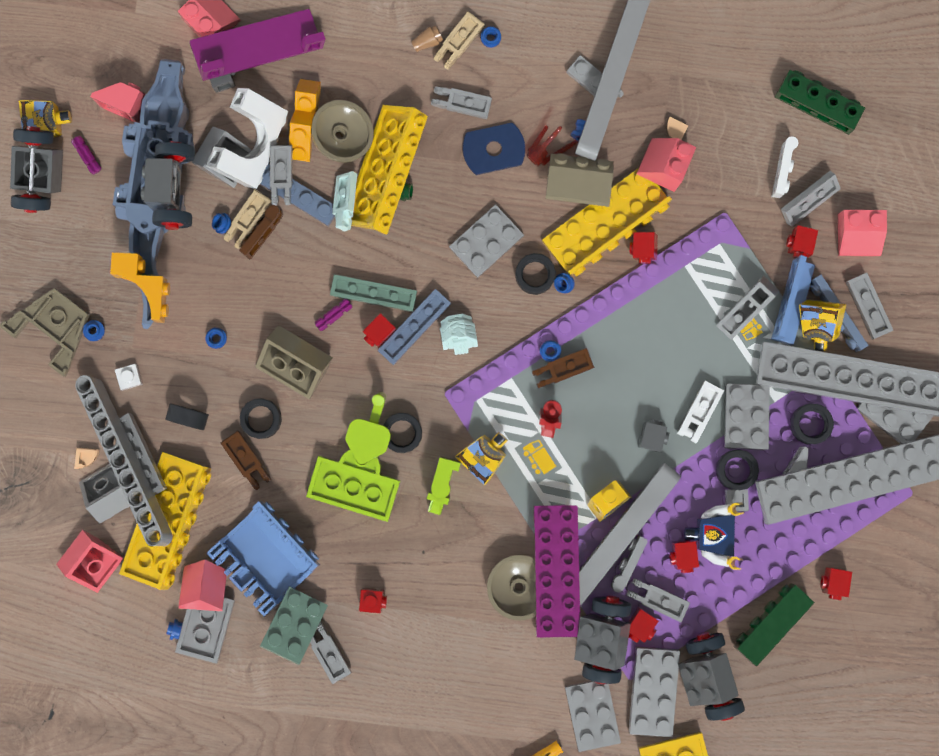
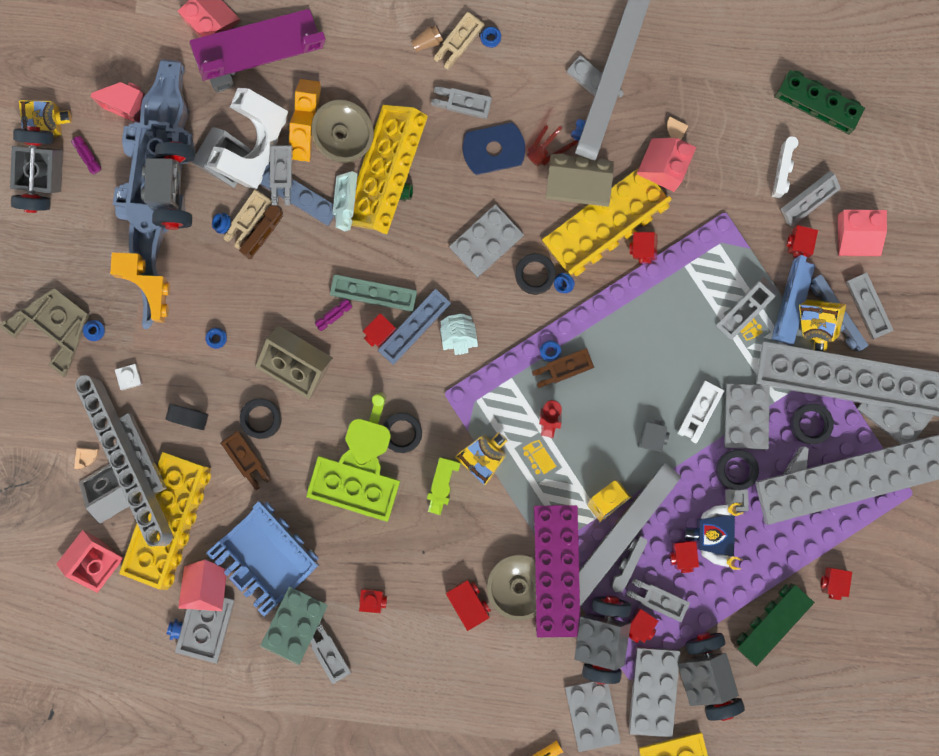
none -> red brick [445,579,491,631]

